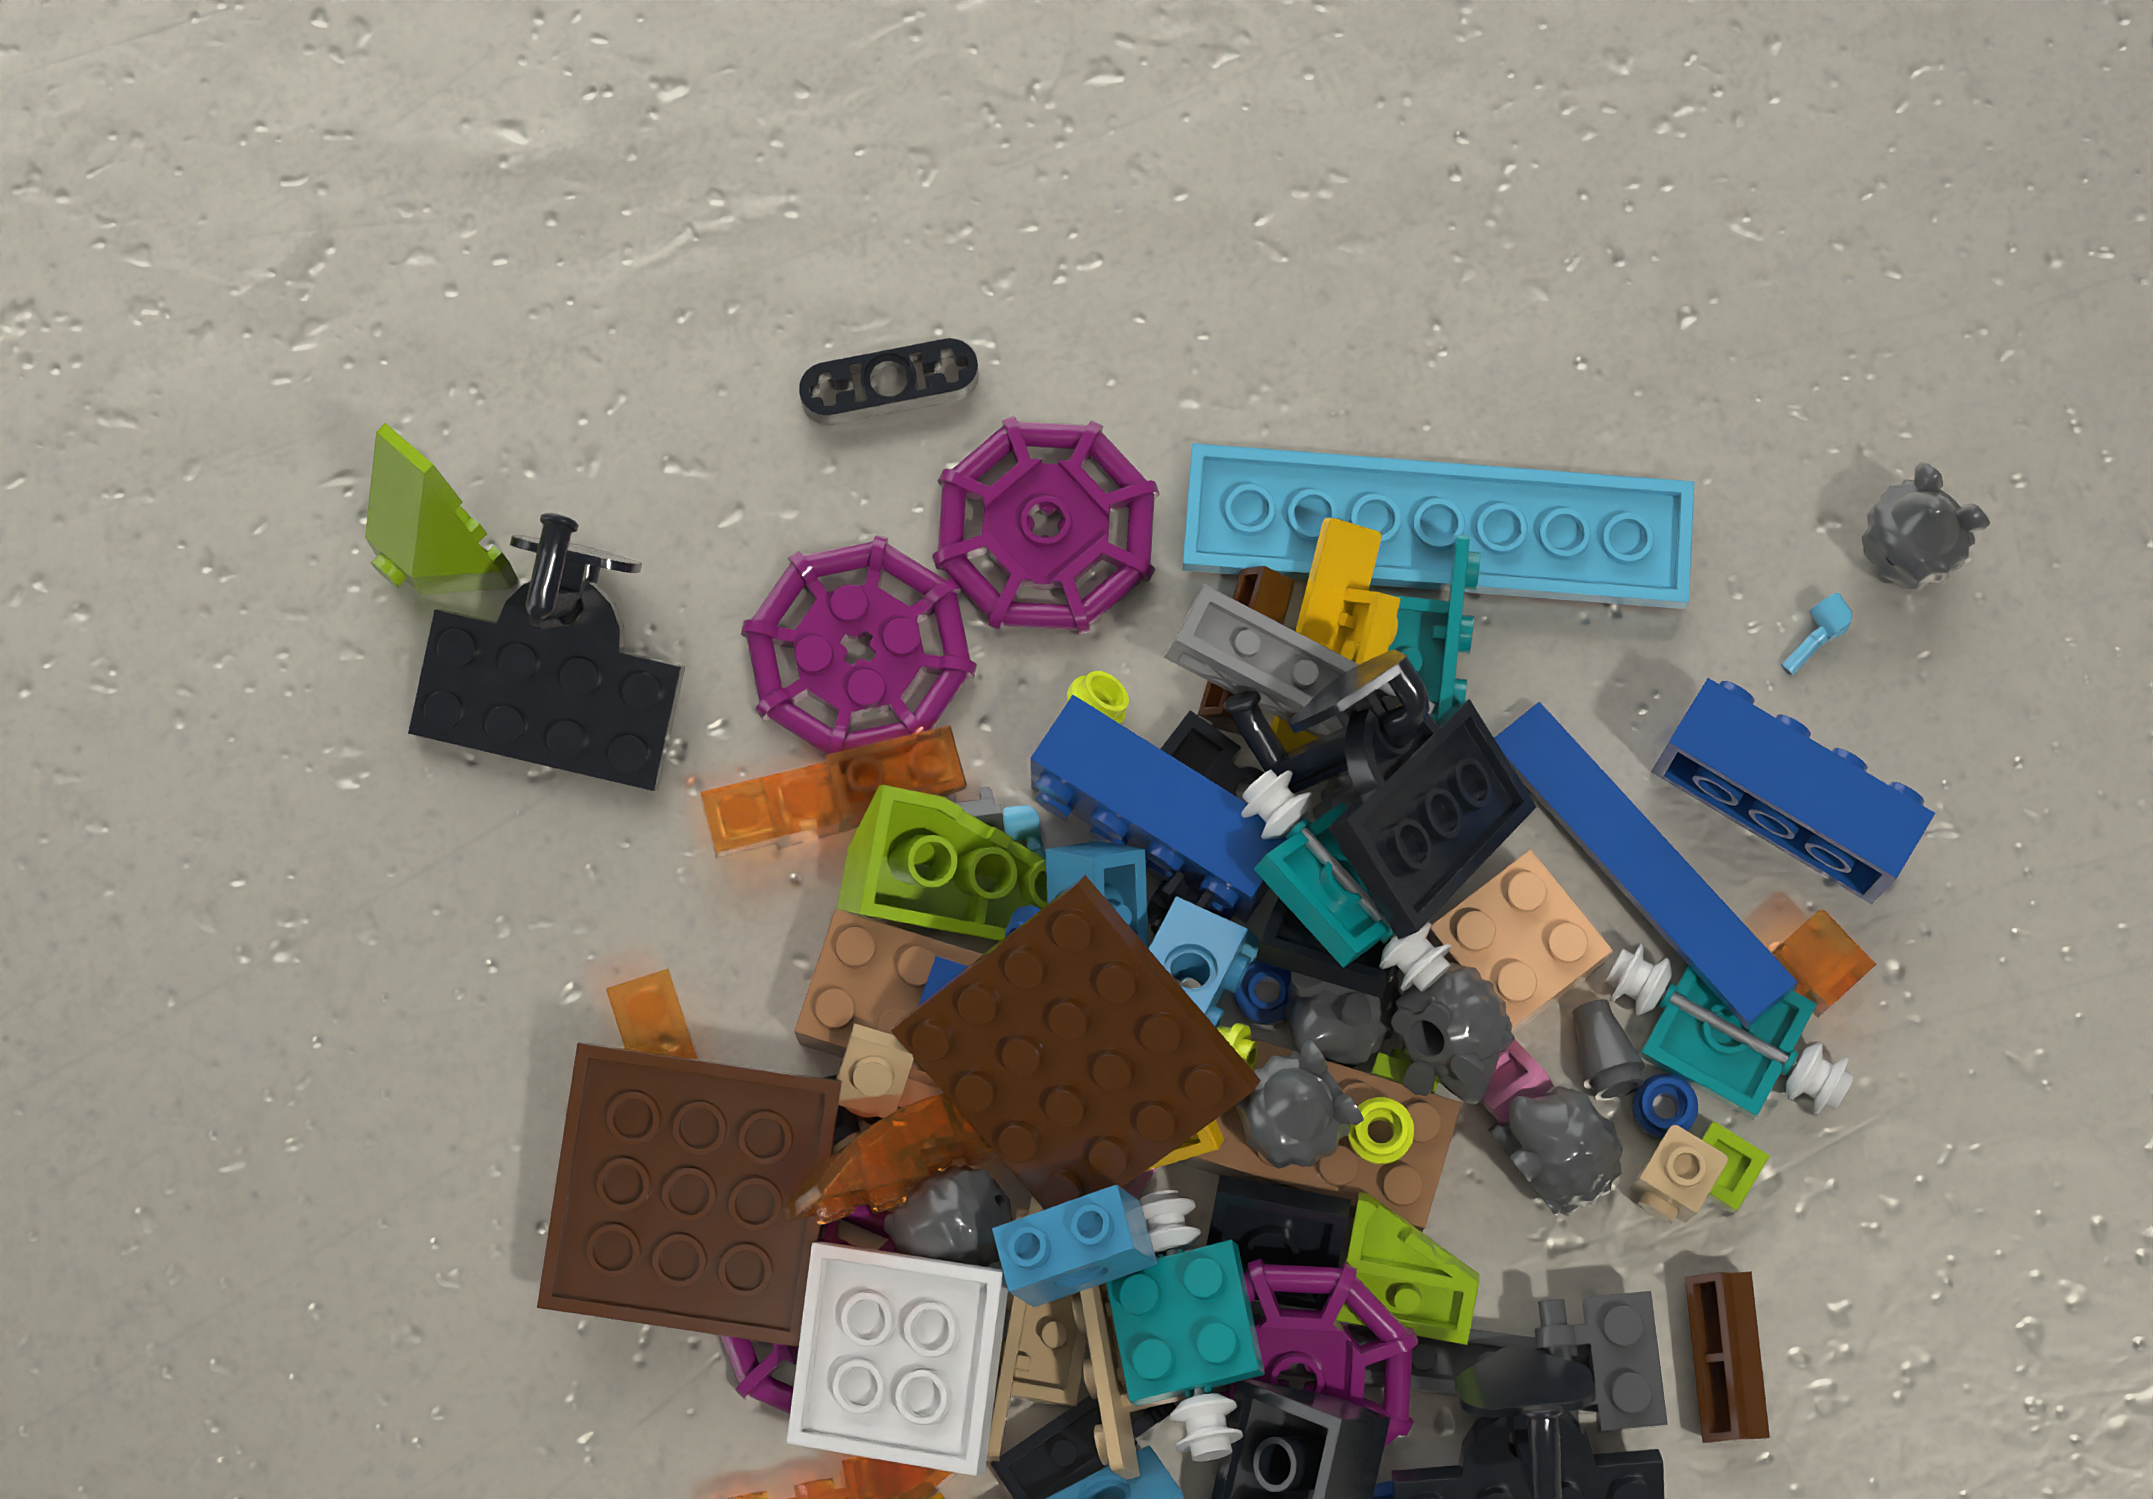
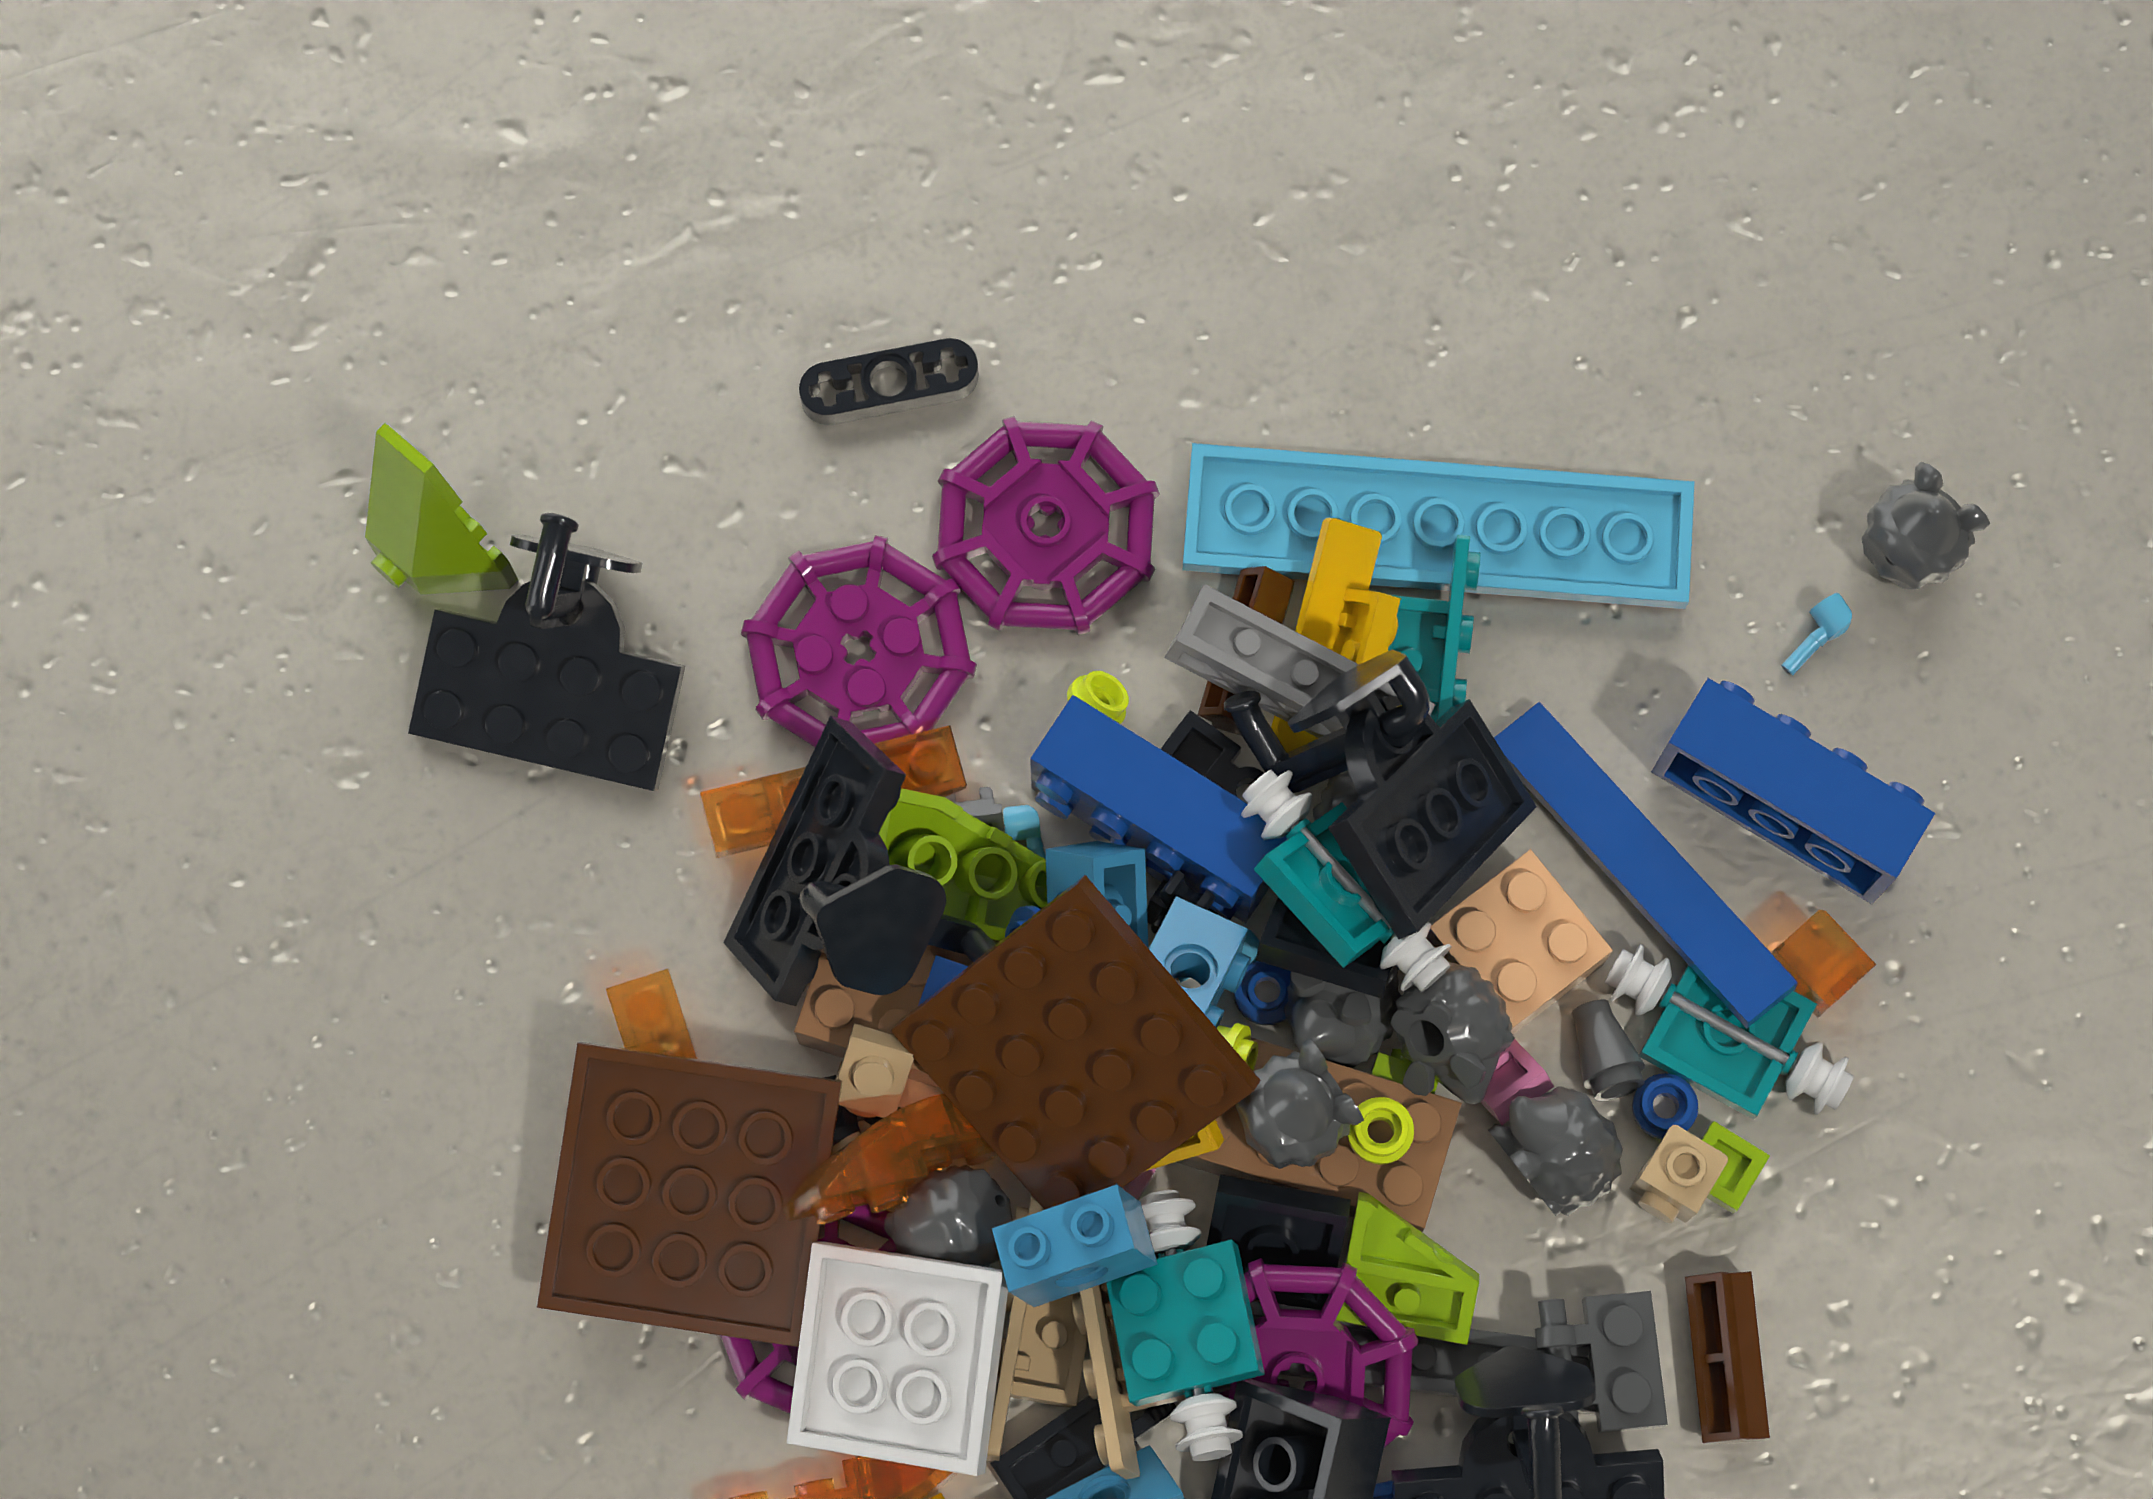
none -> black plate [723,716,996,1006]

